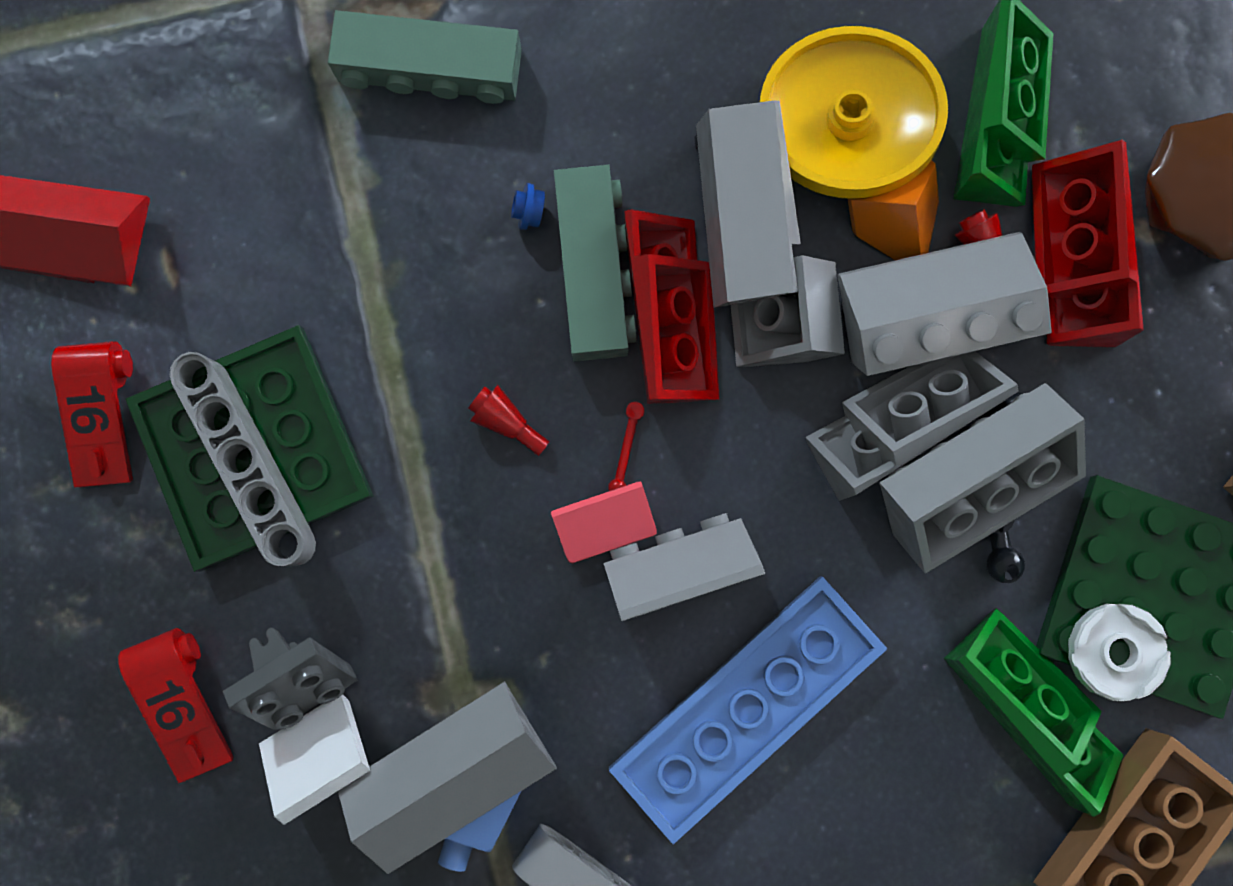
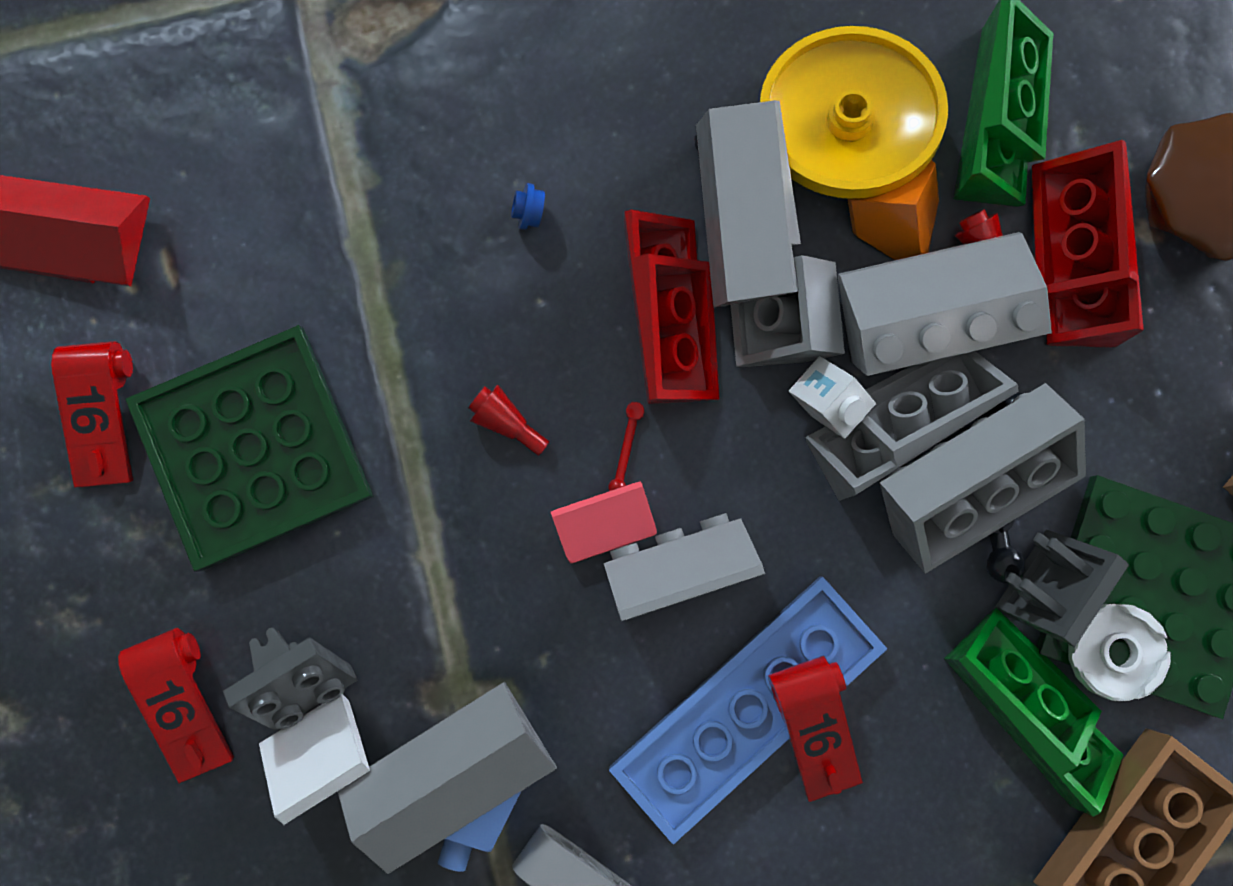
light grey beam [170,352,316,566] -> none
sand green brick [328,10,522,104] -> none
sand green brick [554,164,636,362] -> none
none -> red door [768,656,863,802]
none -> white brick [789,356,876,439]
none -> dark grey plate [995,529,1129,647]

